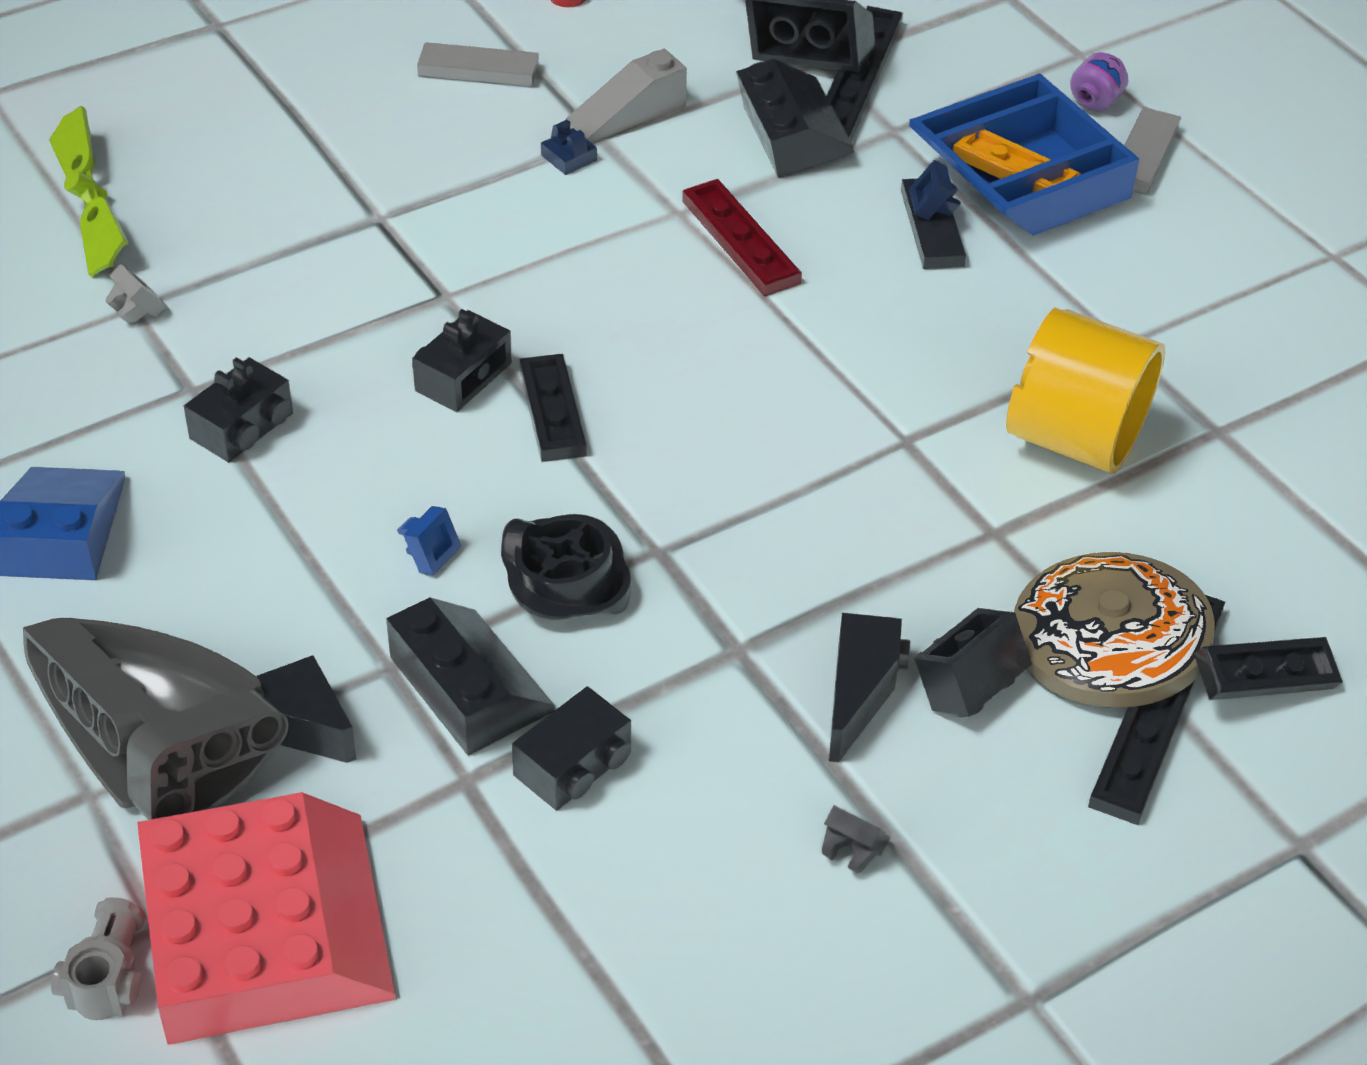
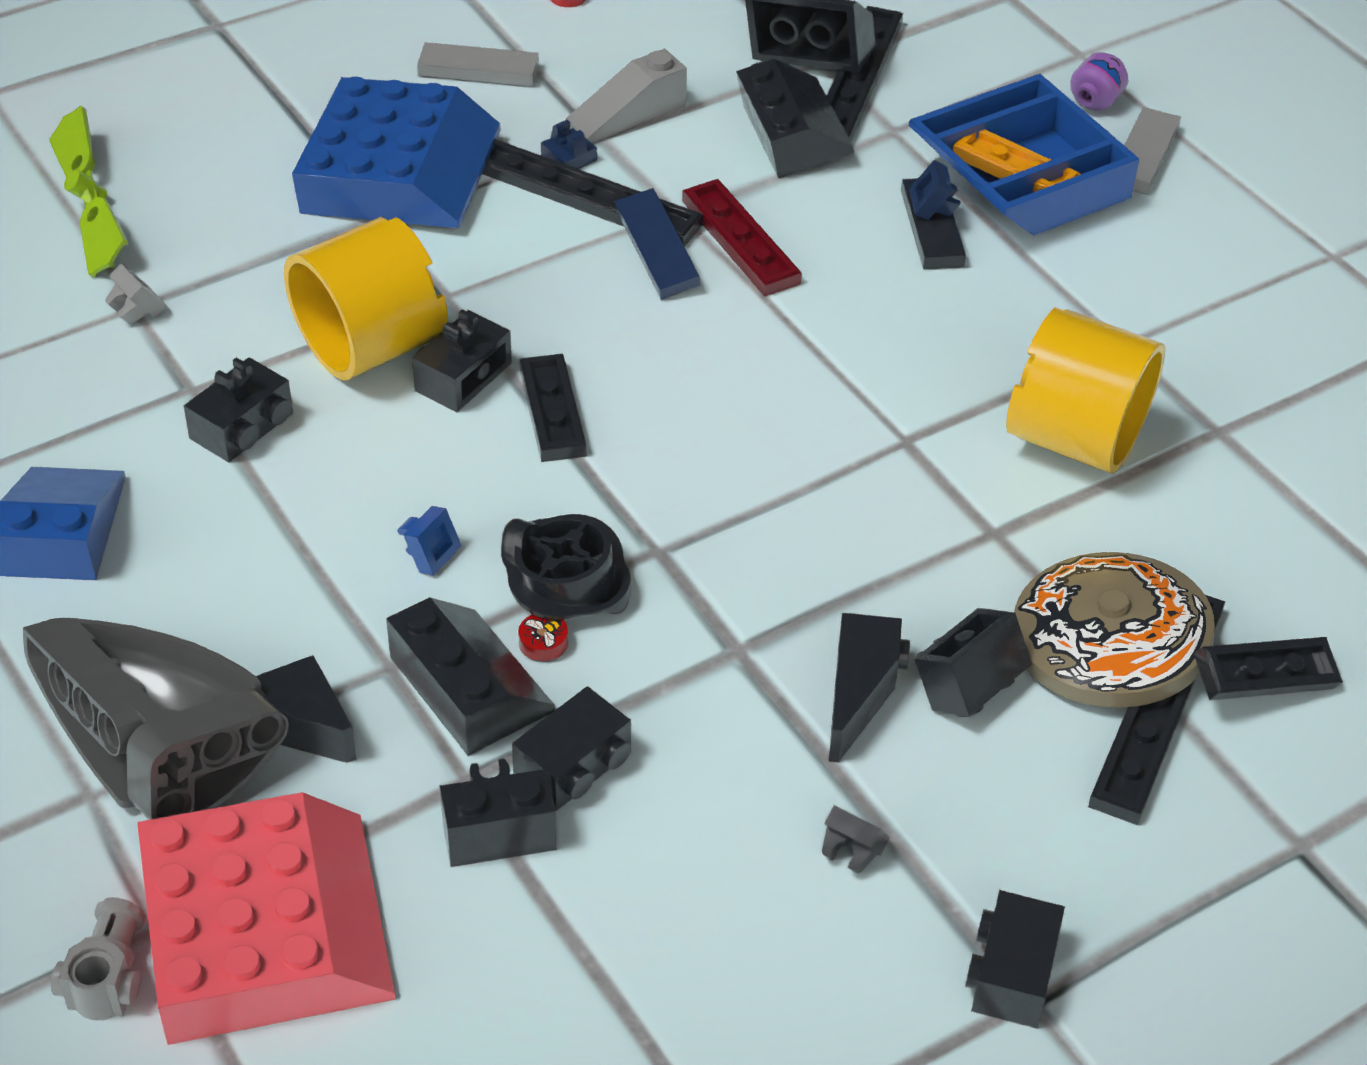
none -> yellow brick [284,216,448,380]
none -> blue slope [292,76,501,228]
none -> black brick [440,759,557,867]
none -> black tile [482,139,703,247]
none -> red tile [518,614,568,661]
none -> dark blue tile [615,188,700,299]
none -> black brick [965,890,1065,1029]

